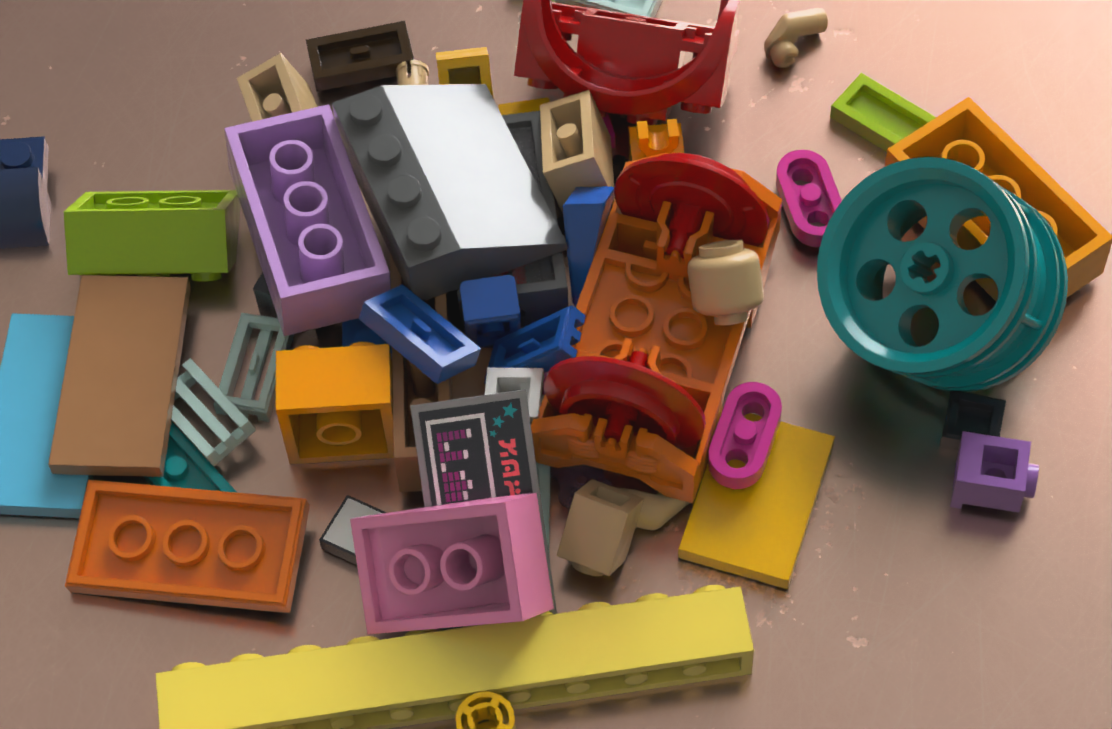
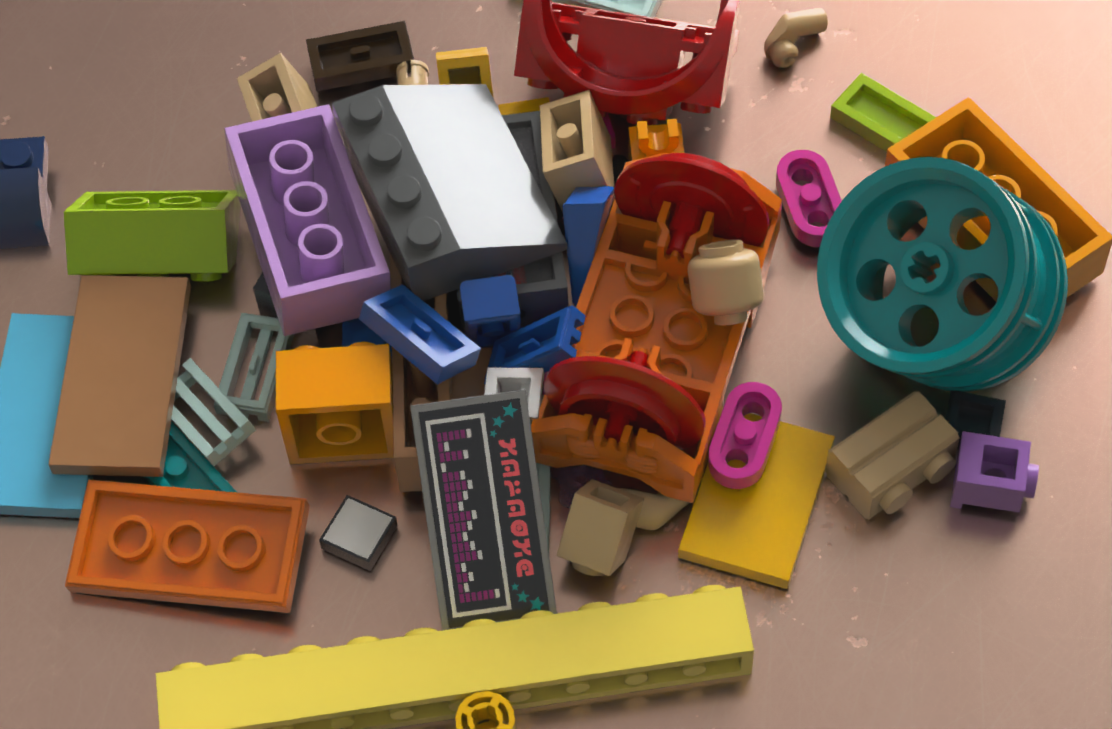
bright pink slope [350,493,554,635] -> none
none -> tan brick [825,391,960,519]

